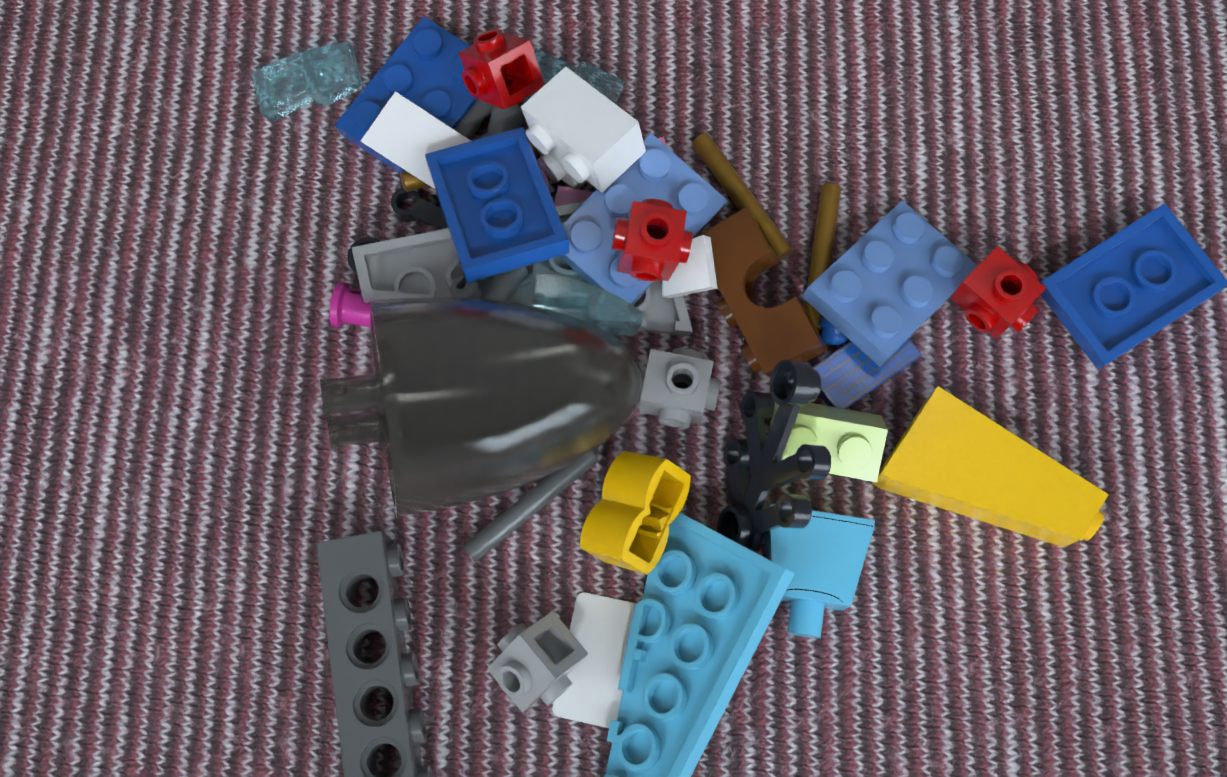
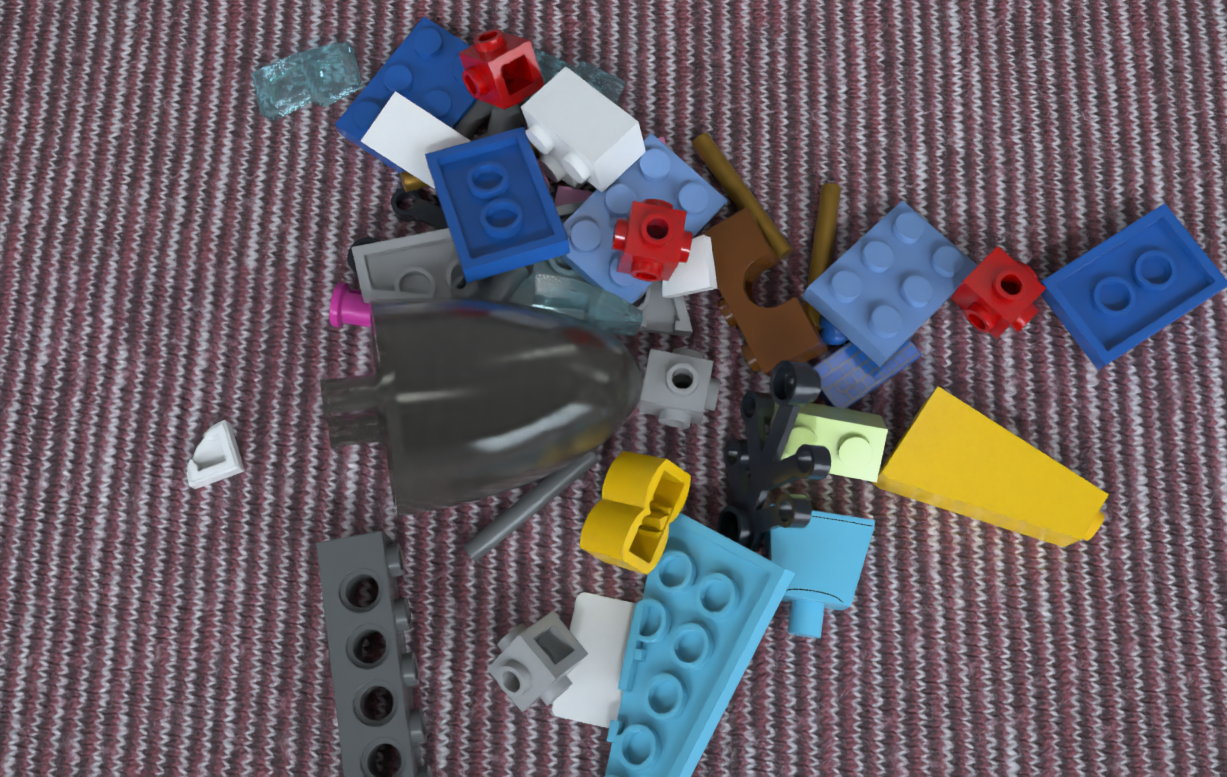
none -> white tile [187,420,245,489]

